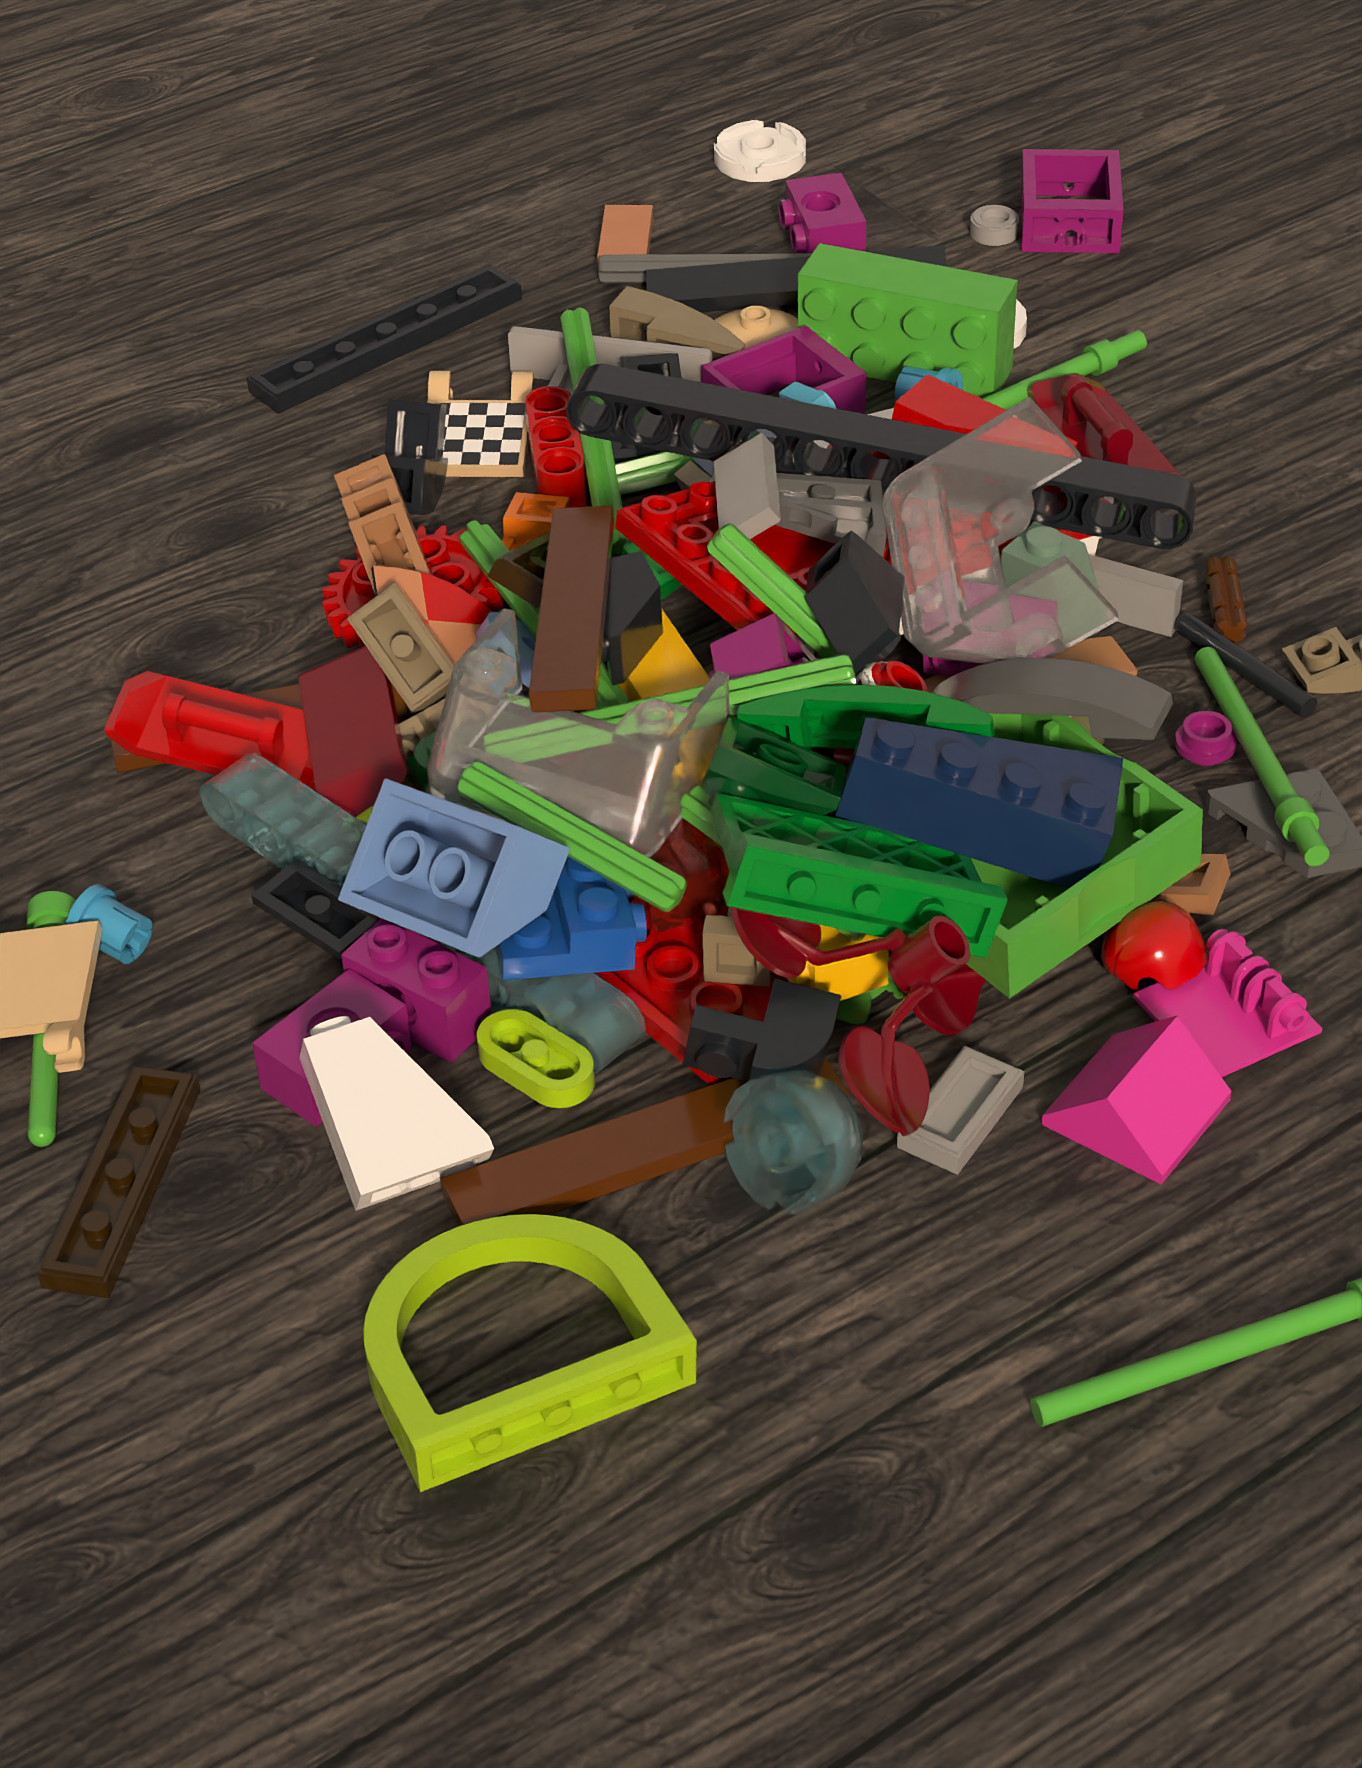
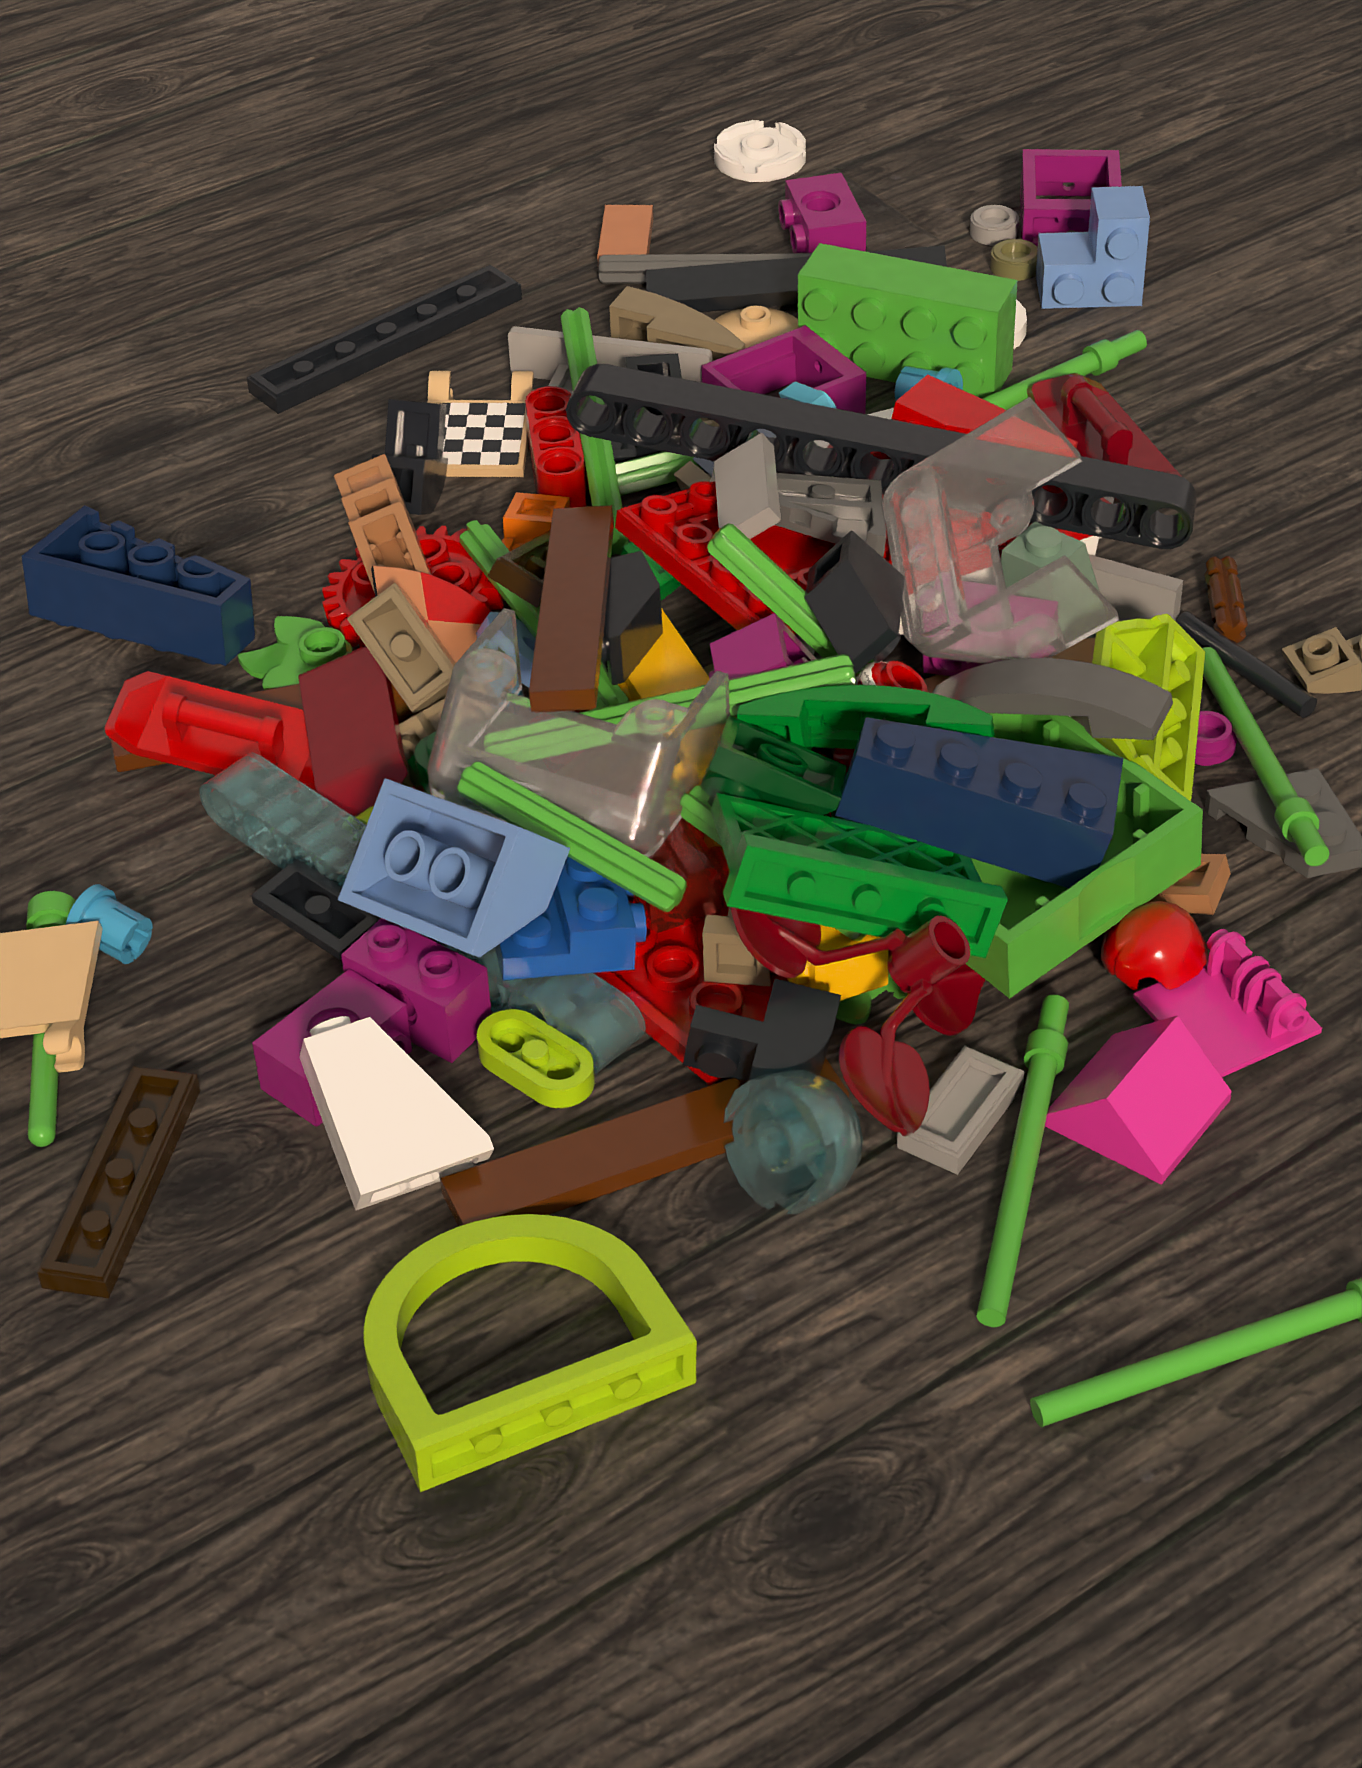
none -> dark blue wedge [22,505,255,666]
none -> bright green plate [238,616,352,690]
none -> bright green bar [976,995,1069,1327]
none -> olive tile [990,239,1038,281]
none -> medium blue brick [1036,186,1150,309]
none -> lime wedge [1088,614,1205,801]

